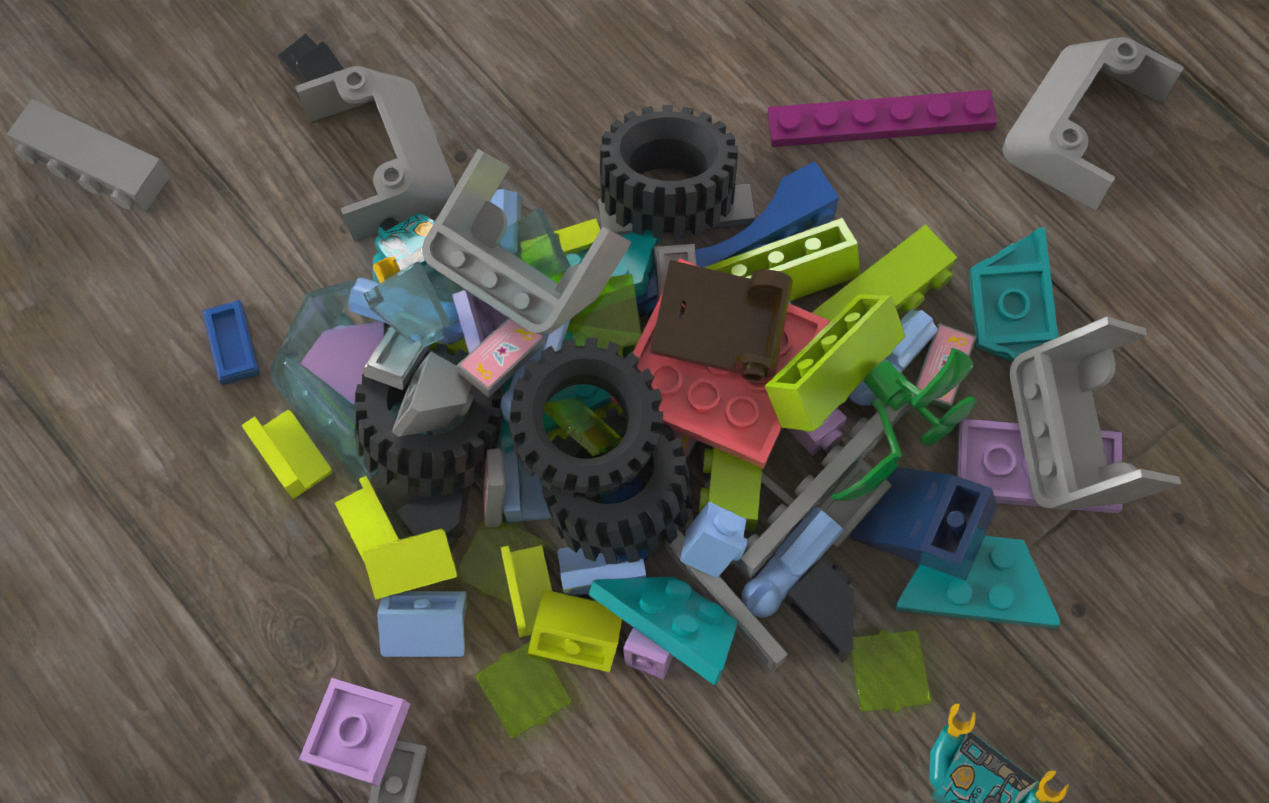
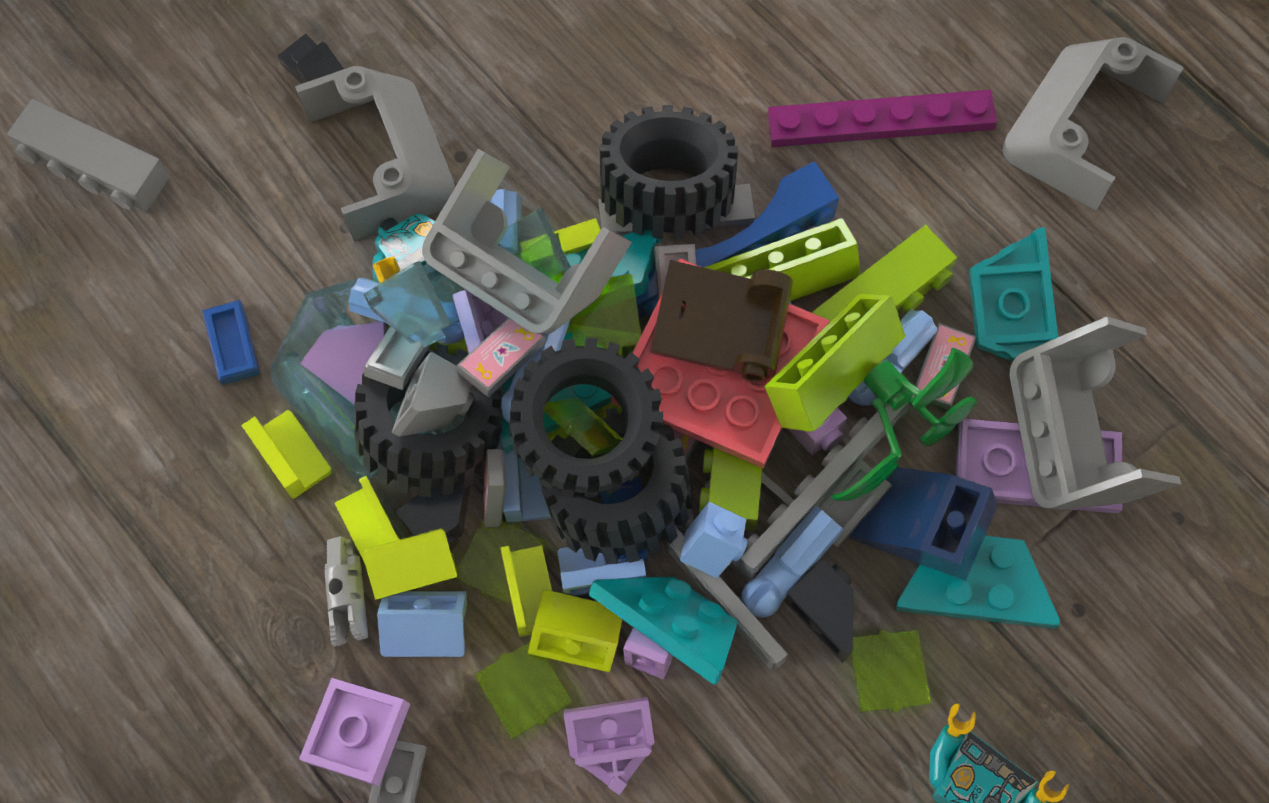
none -> light grey hinge [324,536,368,646]
none -> lavender slope [564,697,655,795]

